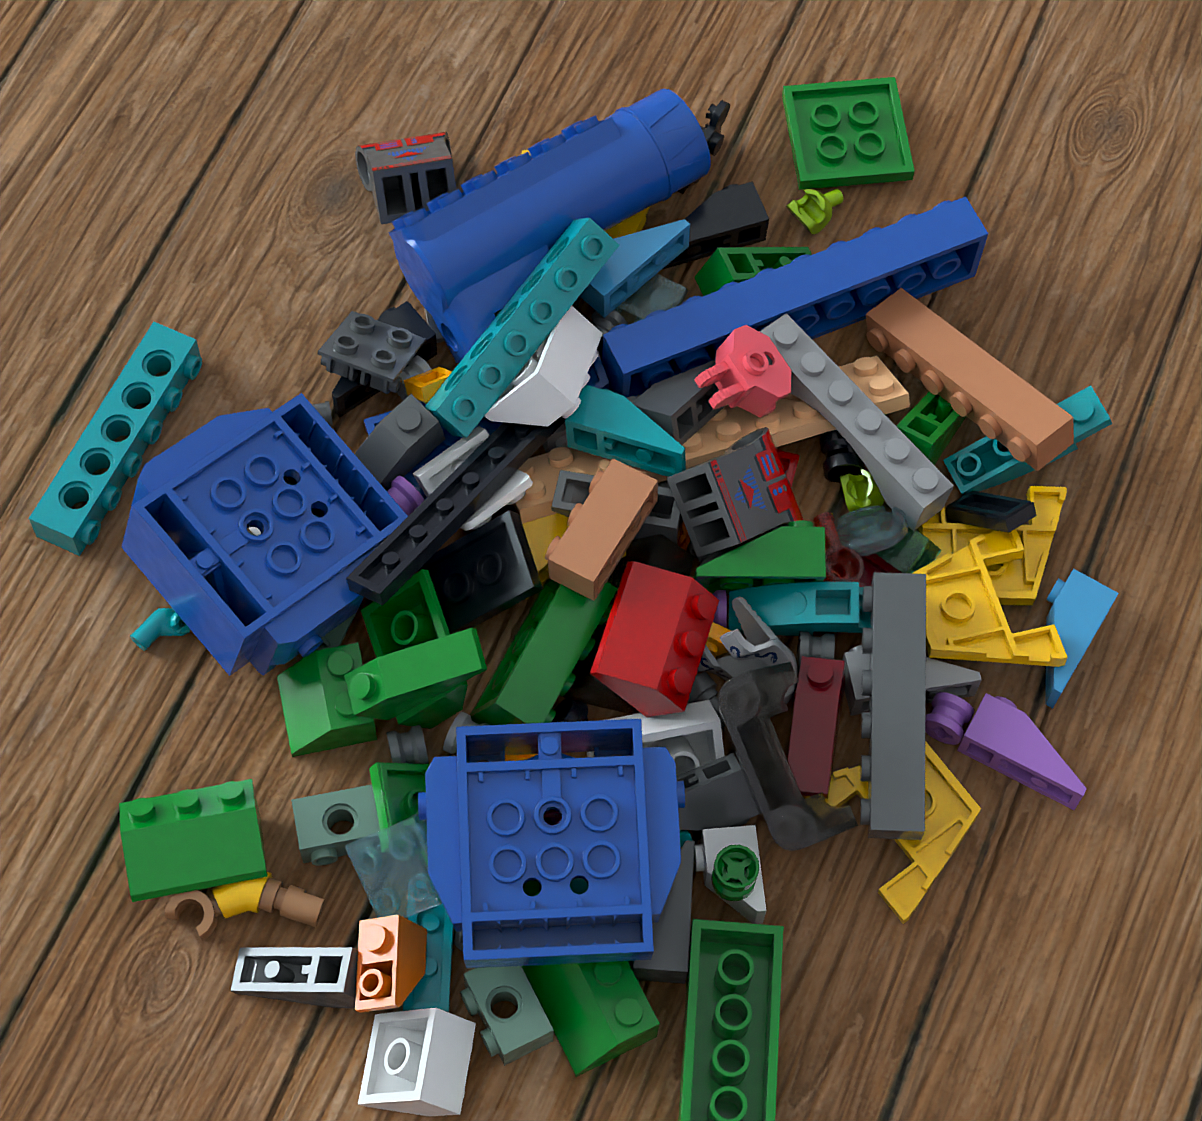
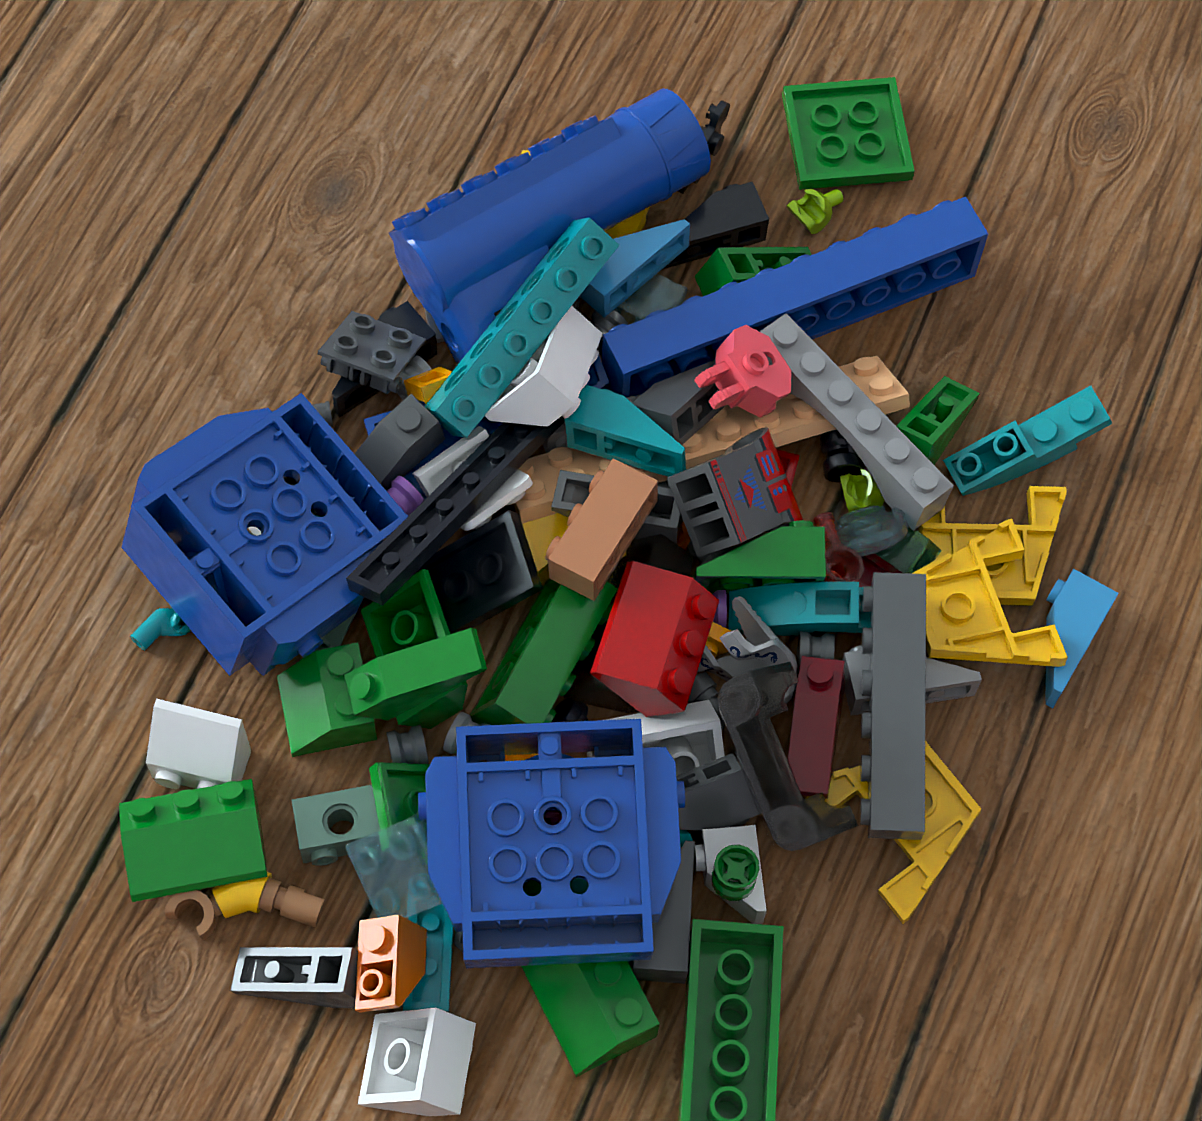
teal brick [28,321,202,556] -> none
dark grey piece [355,132,457,224] -> none
sand green brick [460,966,554,1066] -> none
nougat brick [866,288,1074,471] -> none
medium lavender wheel [925,692,974,745] -> none
black tile [945,490,1037,533] -> none
medium lavender slope [957,693,1087,810] -> none
none -> white slope [146,699,251,789]

